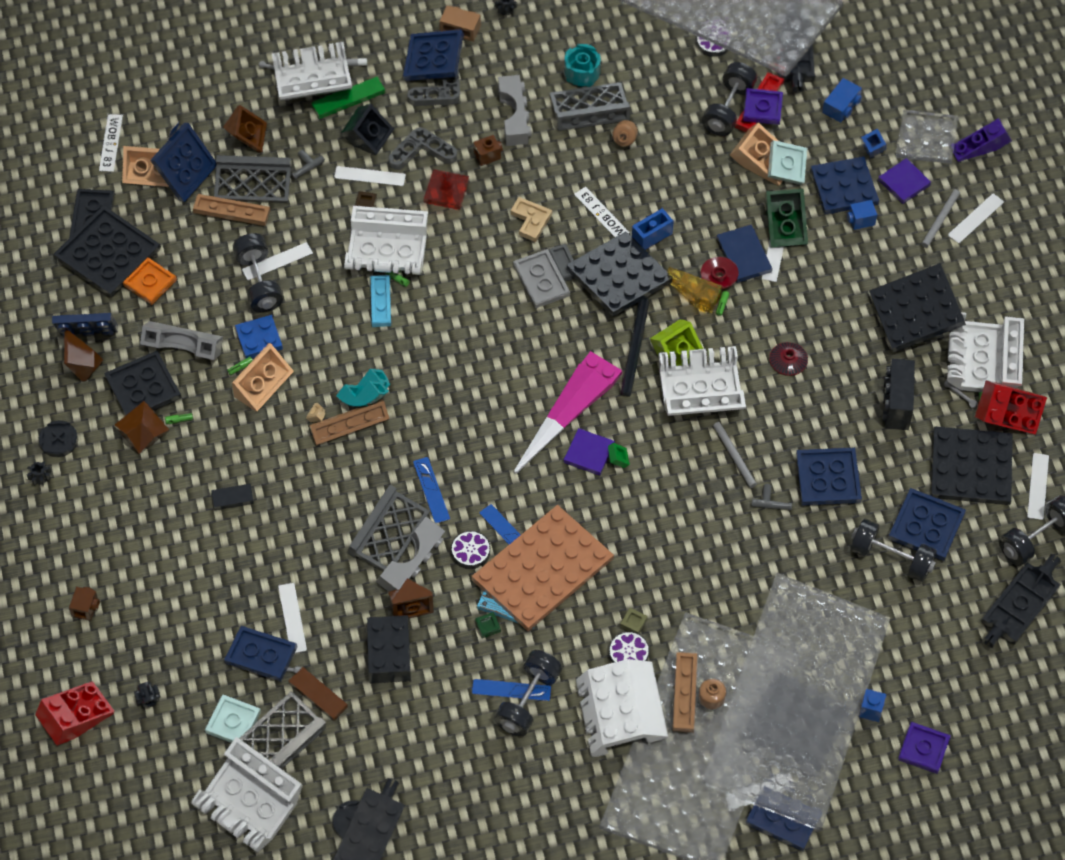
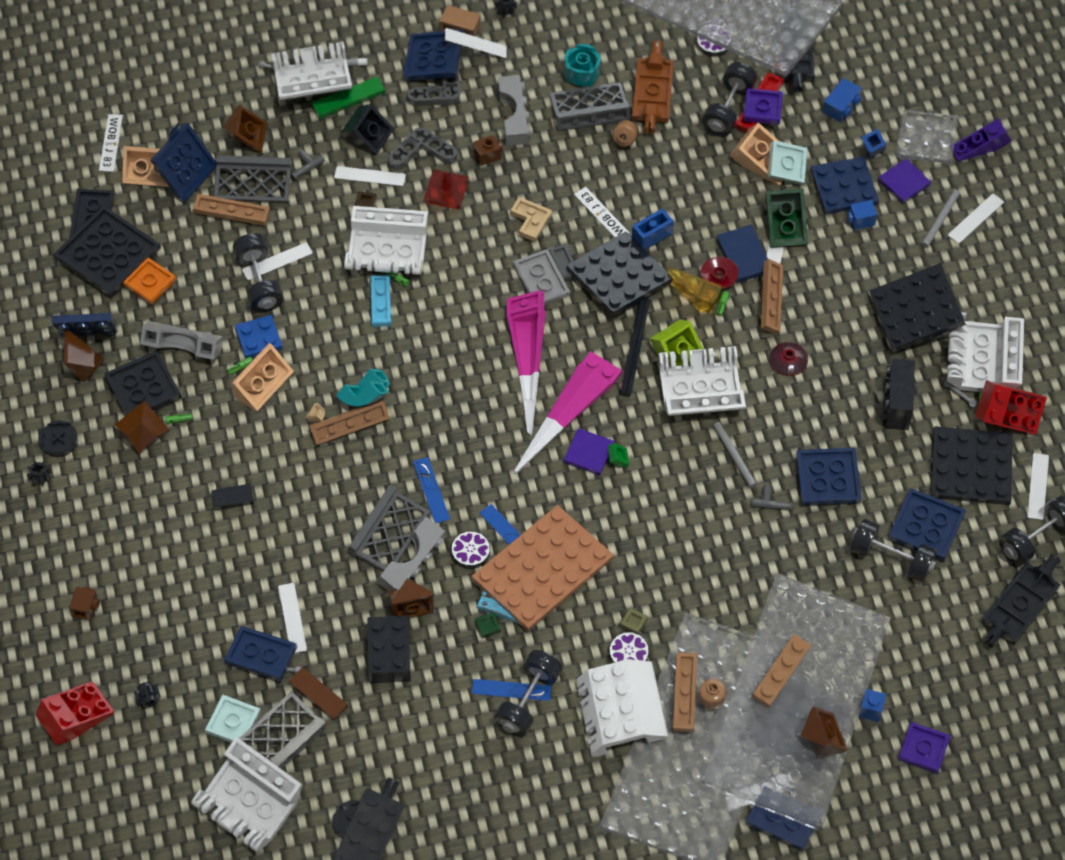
none -> white sticker [445,28,506,58]
none -> dark pink plate [507,290,546,435]
none -> dark orange plate [632,40,674,134]
none -> medium nougat plate [751,634,811,709]
none -> medium nougat plate [761,259,783,334]
none -> reddish brown slope [801,707,848,758]

